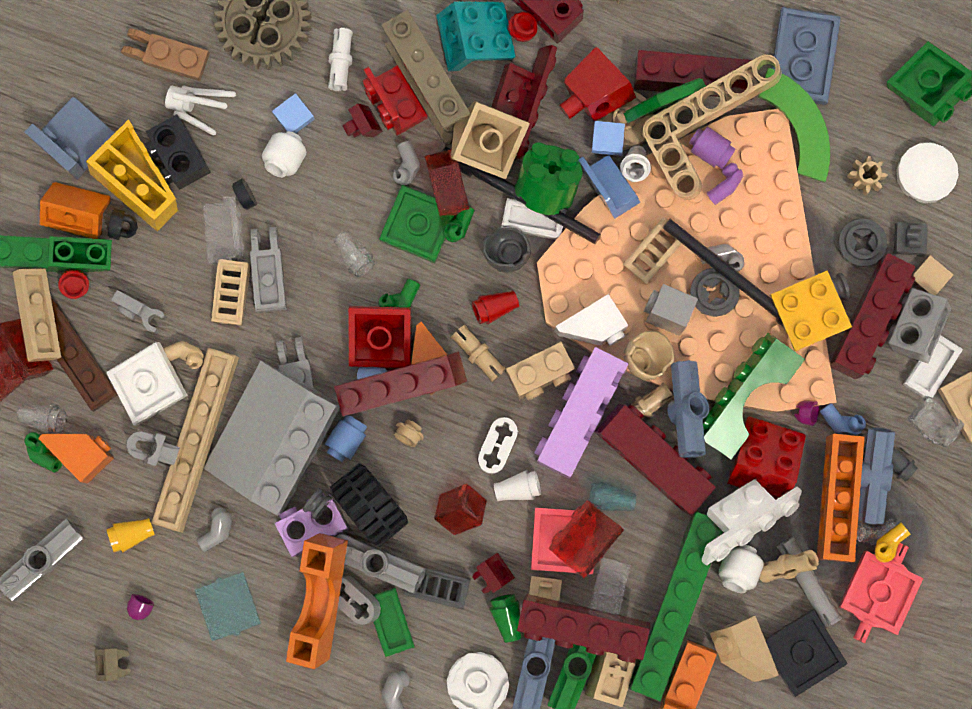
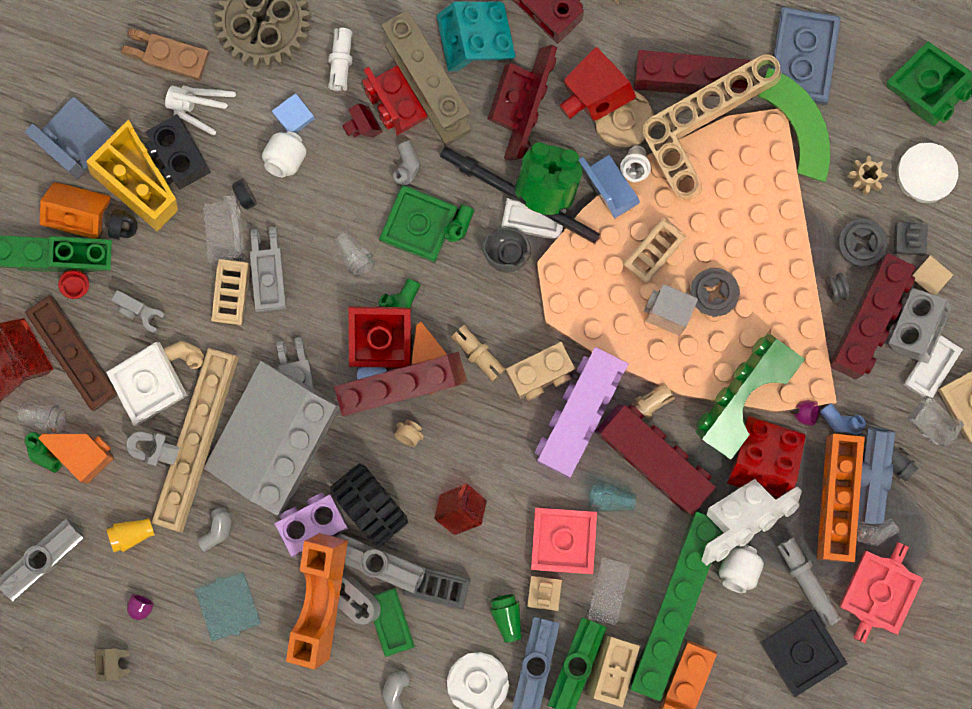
tan plate [13,269,61,362] -> none
dark grey bush [303,488,332,520] -> none
medium blue brick [325,415,367,462] -> none
clear red slope [425,149,470,216] -> none
tan slope [451,101,530,179] -> none
red cone [472,290,519,325] -> none
dark red tile [472,552,515,593] -> none
white beam [478,417,518,474] -> none
white cone [494,470,541,501] -> none
red plate [508,12,537,42] -> none
dark red brick [517,594,650,663] -> none
clear red bracket [549,500,624,579] -> none
white slope [555,294,628,346] -> none
light blue tile [592,121,625,156] -> none
green tile [624,78,706,123] -> none
tan hair [624,331,674,380] -> none
black bar [662,218,785,329] -> none
sand blue piece [667,360,709,458] -> none
medium lavender brick [689,126,736,169] -> none
light grey arm [700,244,744,272] -> none
medium lavender arm [707,163,743,205] -> none
tan slope [710,616,779,682] -> none
tan pin [759,550,819,583] -> none
yellow hinge [770,270,852,351] -> none
yellow arm [875,522,911,563] -> none

